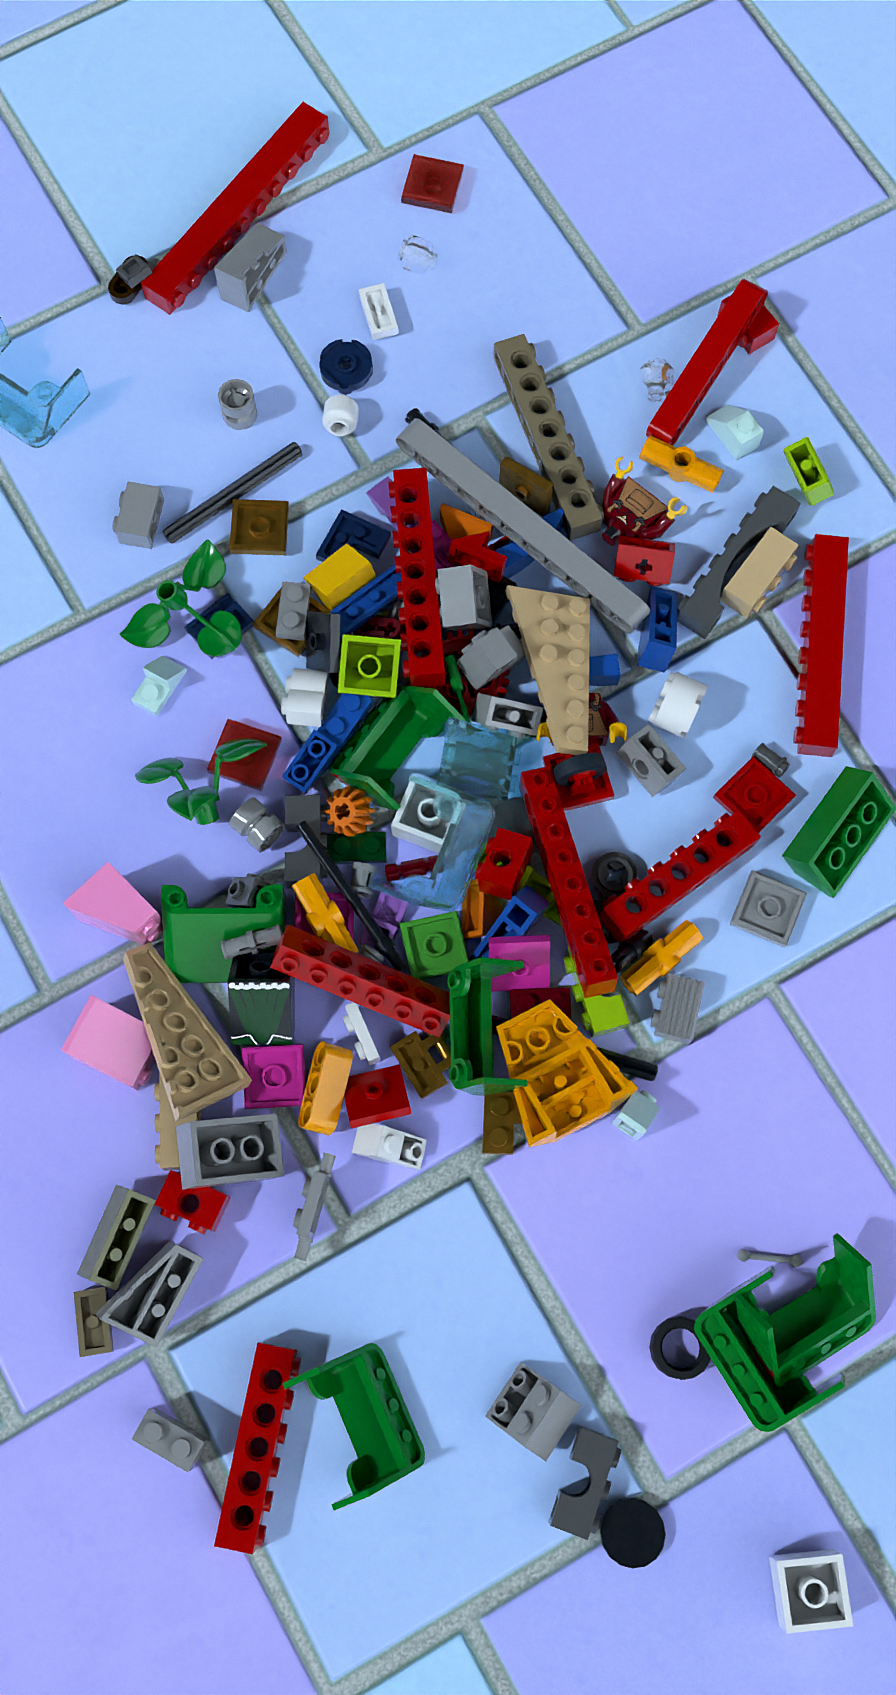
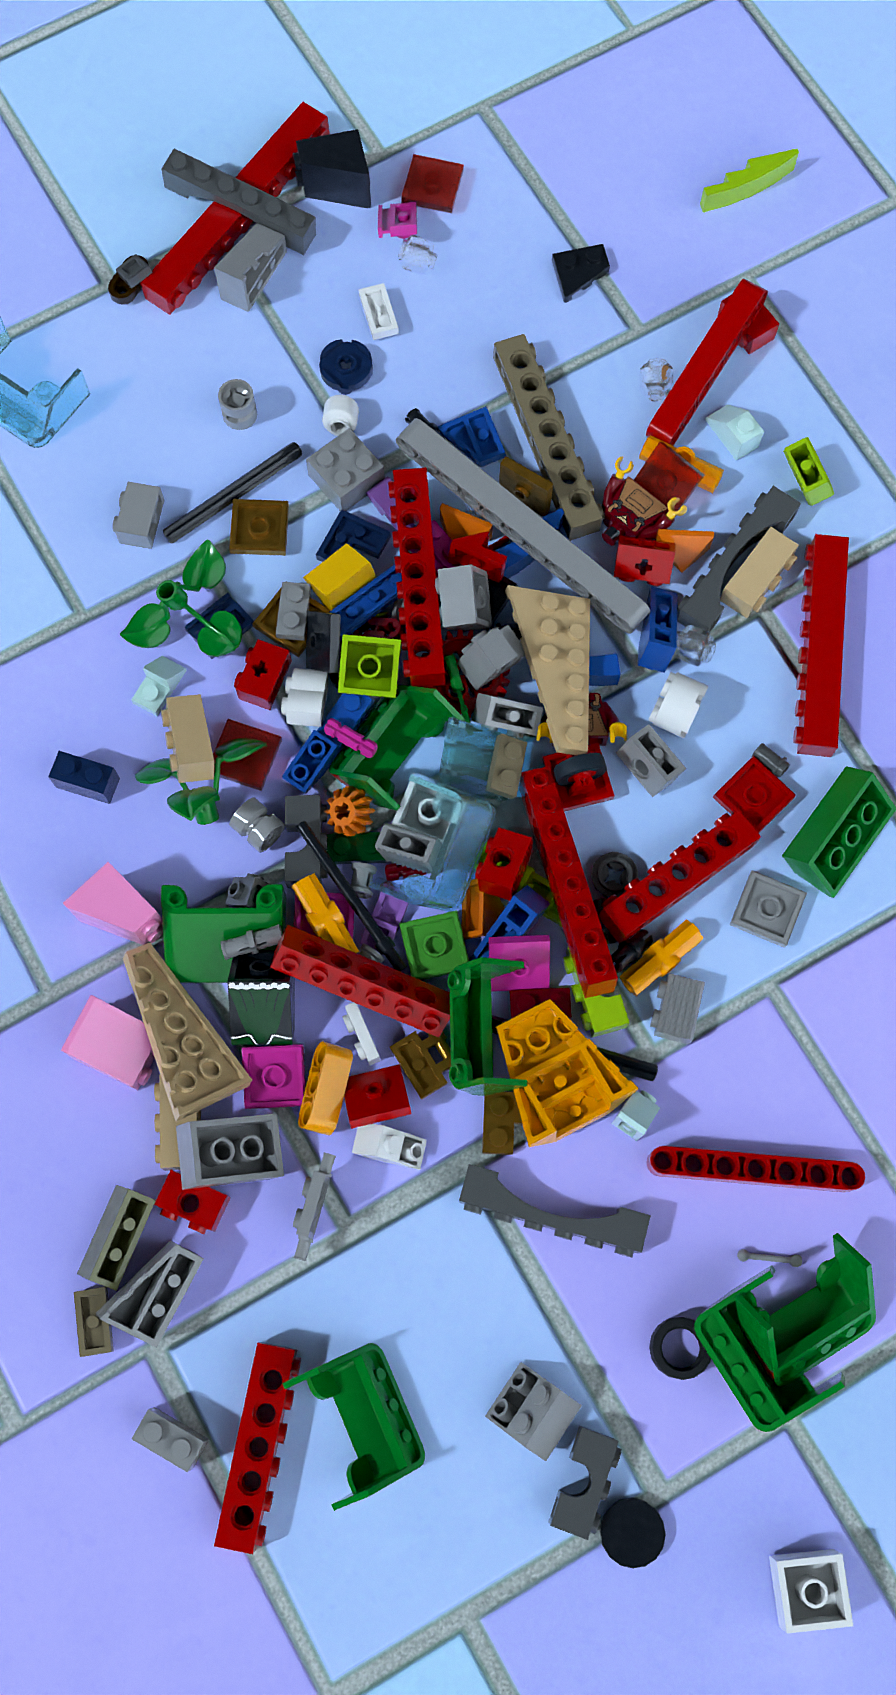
none -> dark blue brick [48,751,120,804]
none -> dark grey arch [161,148,316,255]
none -> tan brick [161,694,214,783]
none -> red brick [234,639,292,710]
none -> black slope [293,129,371,208]
none -> light grey brick [306,428,385,511]
none -> dark pink axle [324,718,378,758]
none -> light grey brick [375,823,447,876]
none -> dark pink plate [378,202,417,239]
none -> blue wing [438,406,507,467]
none -> dark grey arch [459,1164,651,1258]
none -> dark tan plate [486,733,527,799]
none -> black wing [552,244,610,303]
none -> clear red plate [634,441,705,519]
none -> red beam [646,1146,865,1193]
none -> orange slope [655,529,714,573]
none -> clear head [674,625,716,666]
none -> lime slope [700,148,799,213]

